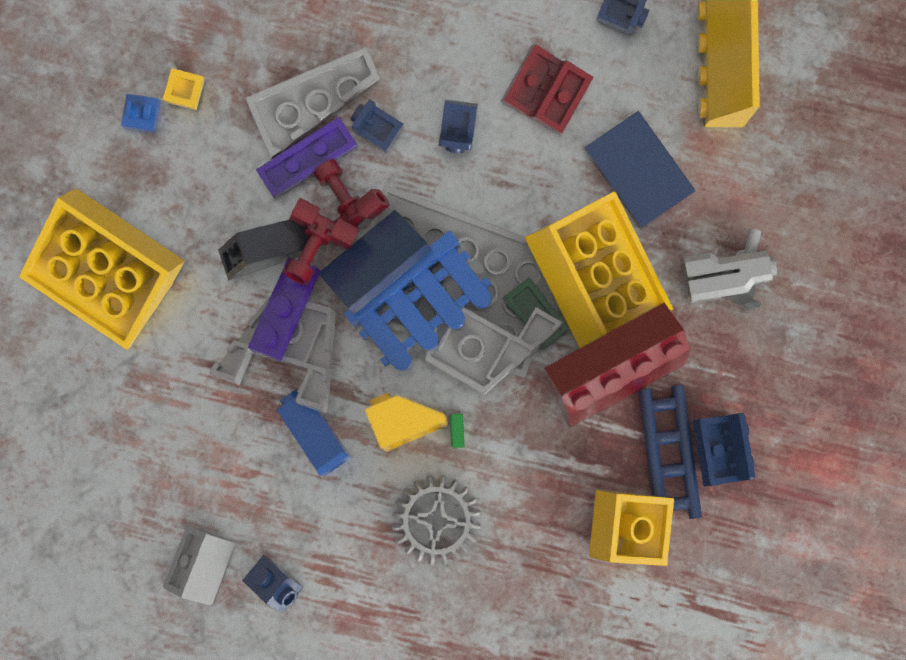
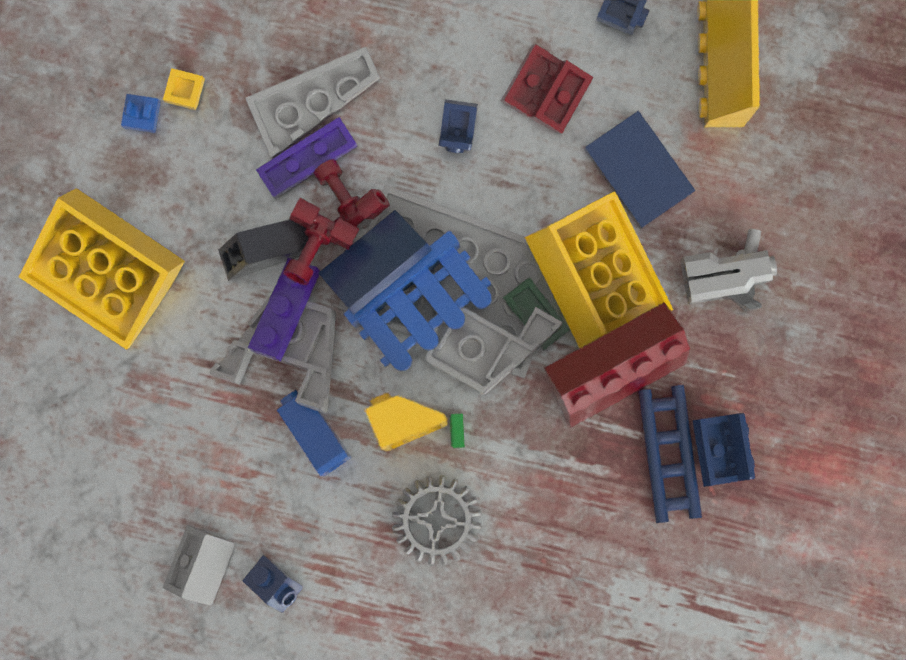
dark blue bracket [350,99,404,153] -> none
yellow slope [589,490,674,566] -> none

